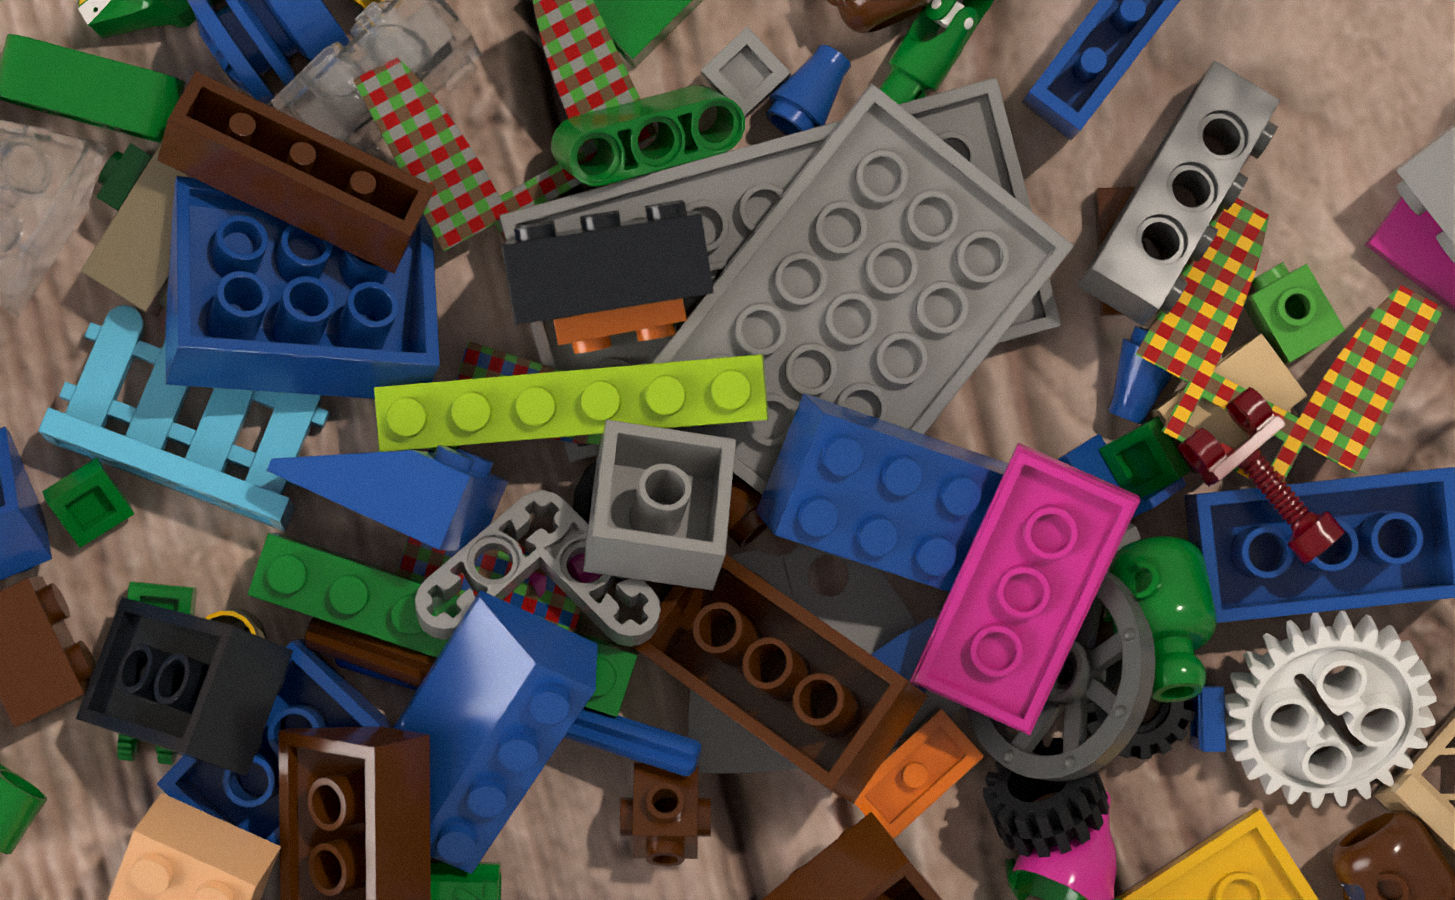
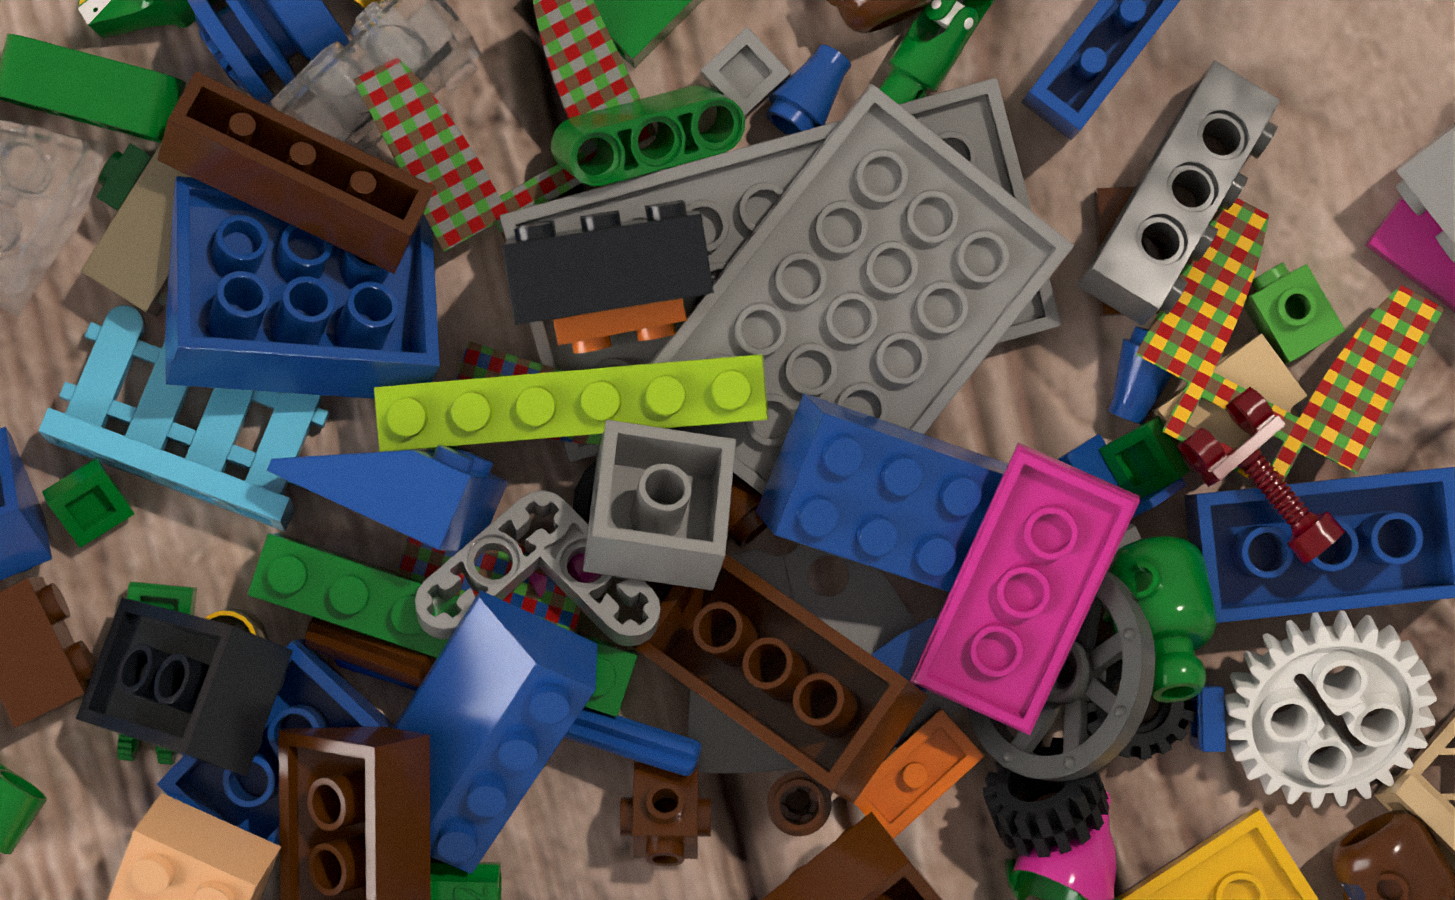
none -> reddish brown cone [767,771,832,836]

